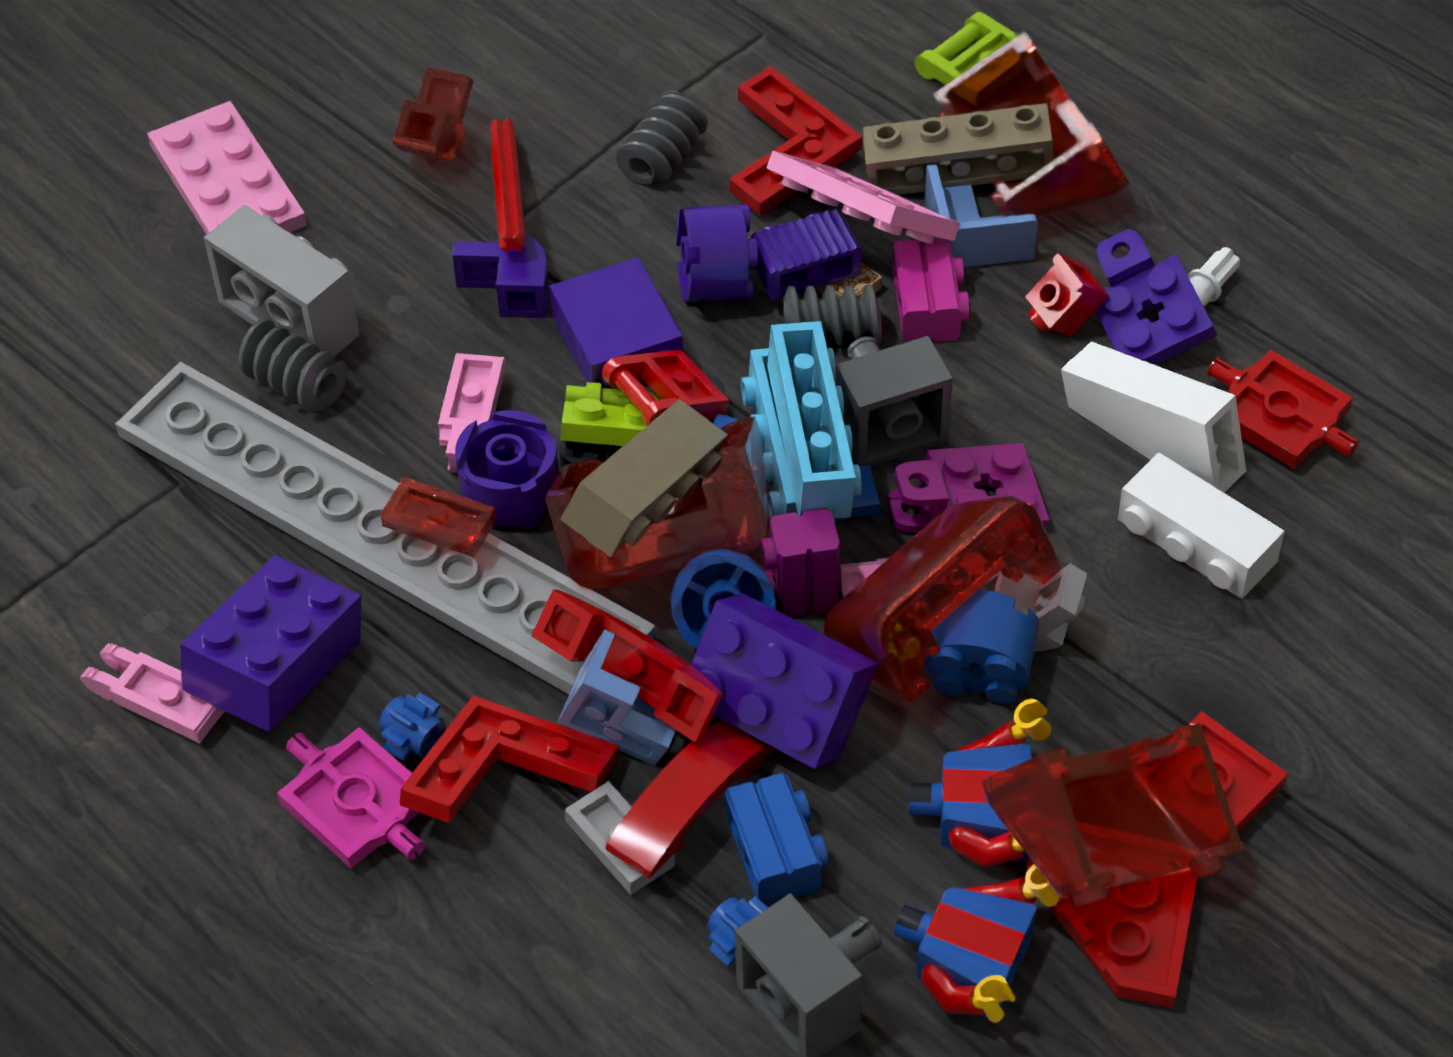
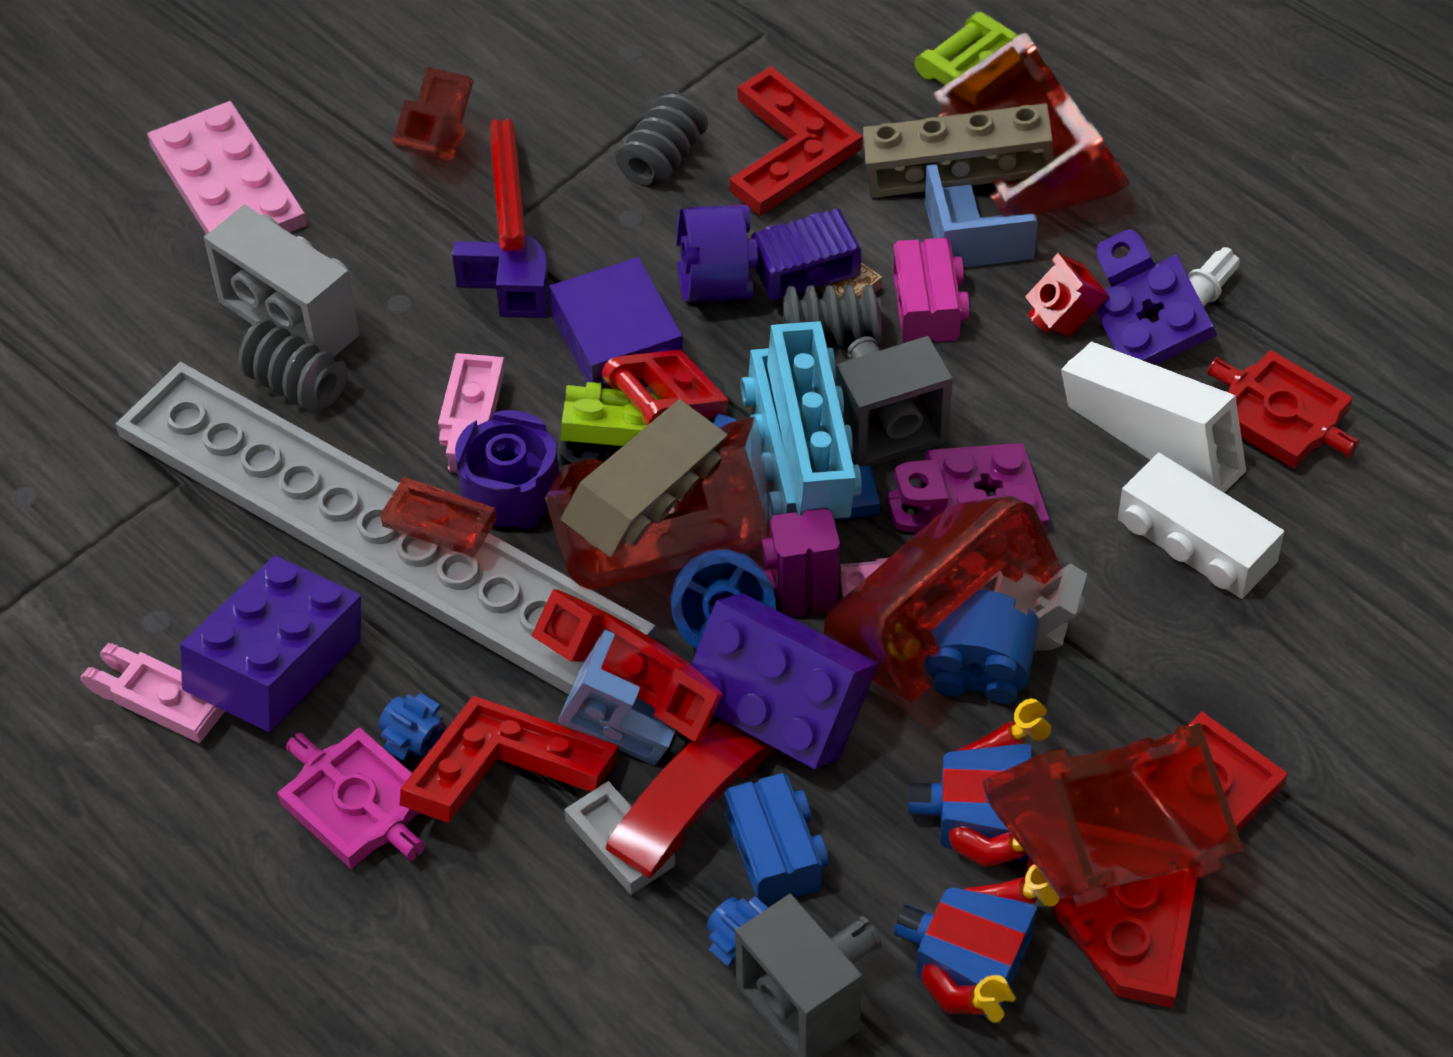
bright pink plate [766,150,961,244] -> none

